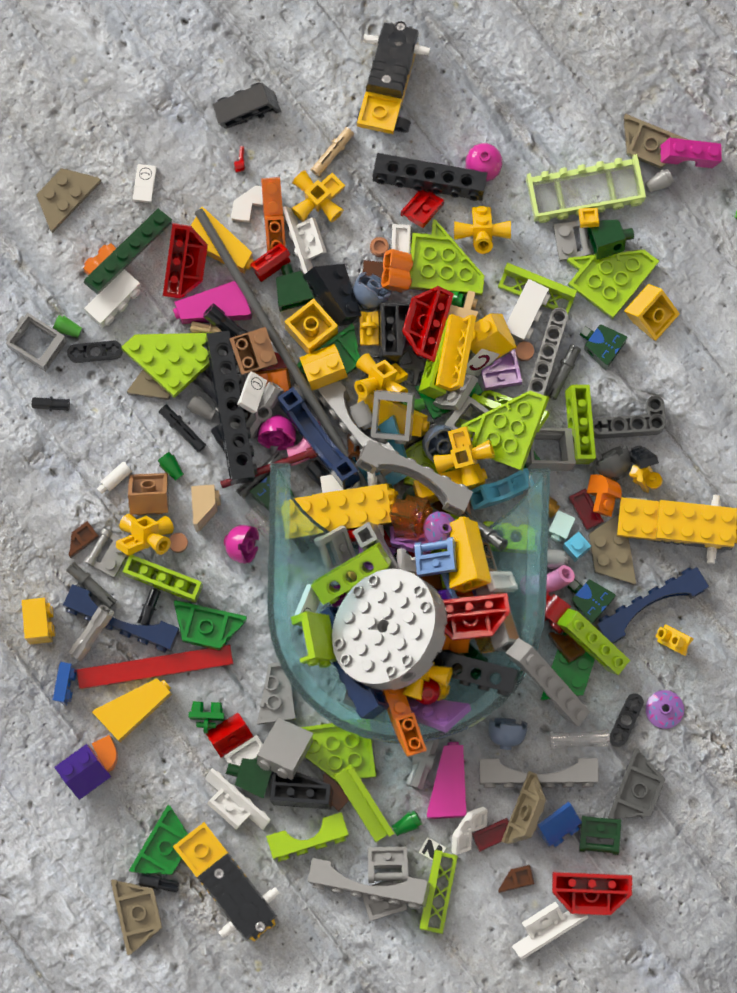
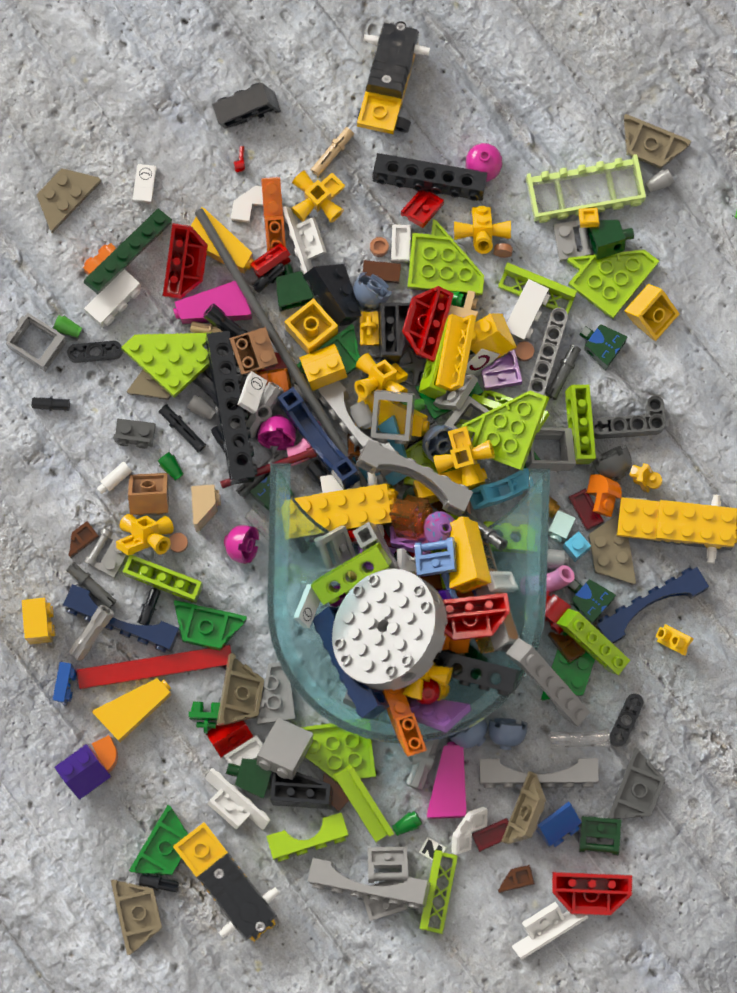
lime panel [291,611,337,668] -> none
orange brick [381,249,413,293] -> none
black plate [629,446,659,469] -> none
medium lavender dish [646,690,684,729] -> none
dark pink arch [661,138,722,168] -> none
none -> dark grey bracket [113,418,156,449]
none -> dark tan wing [216,653,264,726]
none -> black axle [252,262,286,293]
none -> sand blue cylinder [449,709,487,749]
none -> nougat tile [494,243,513,258]

